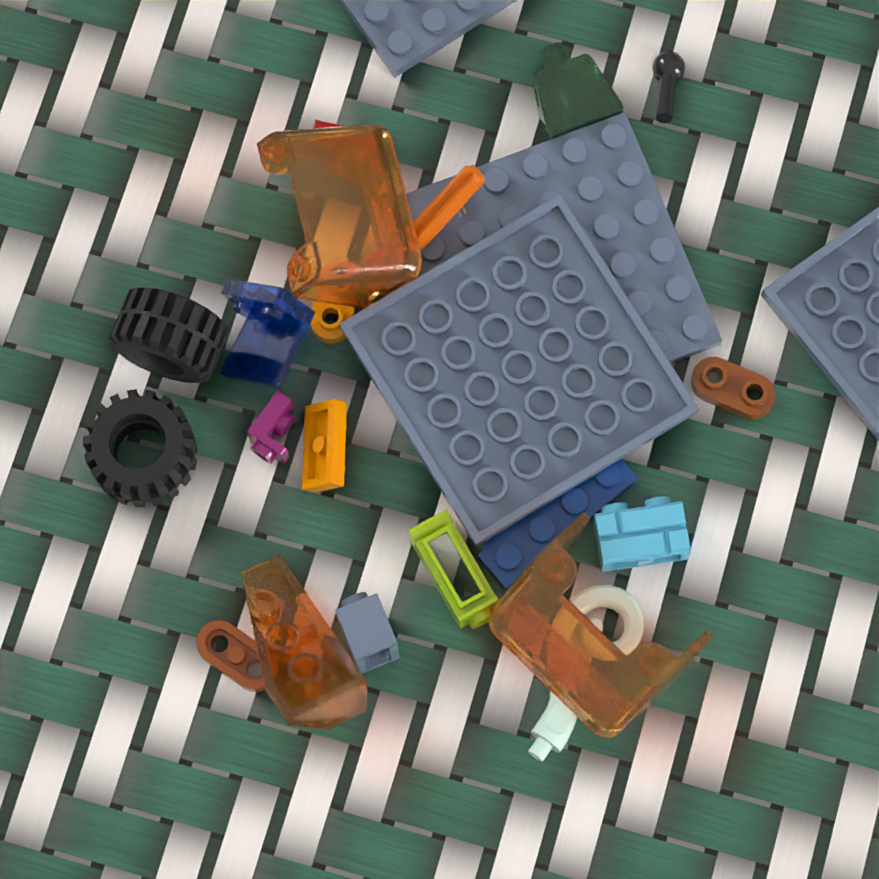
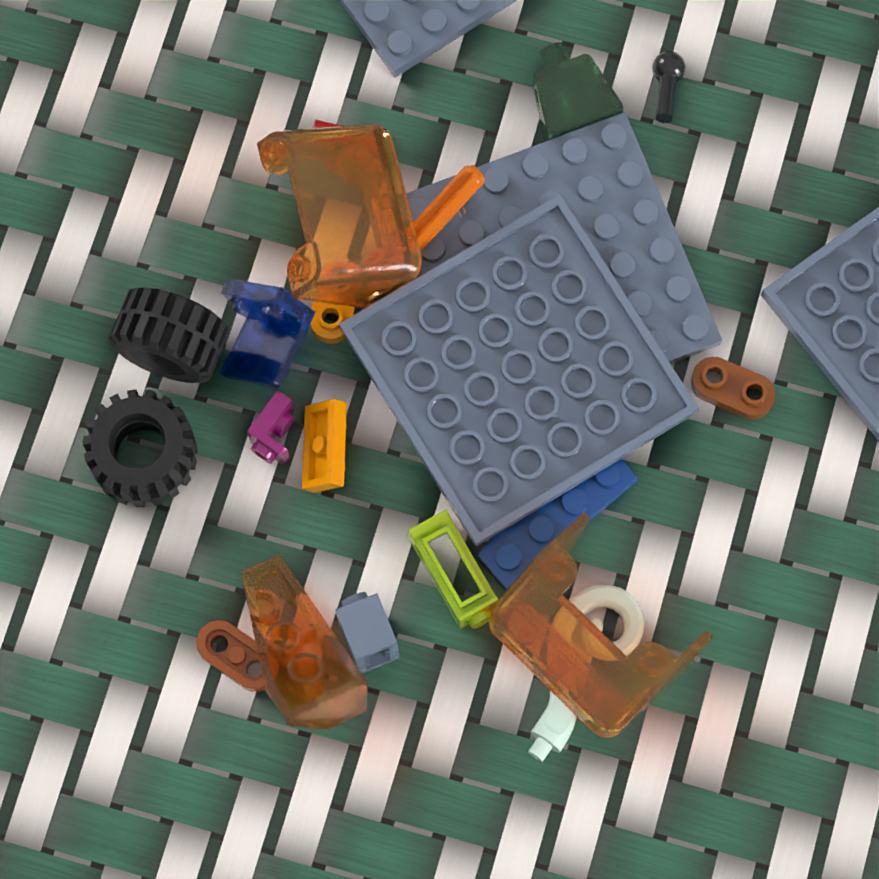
medium azure brick [593,496,691,572] -> none

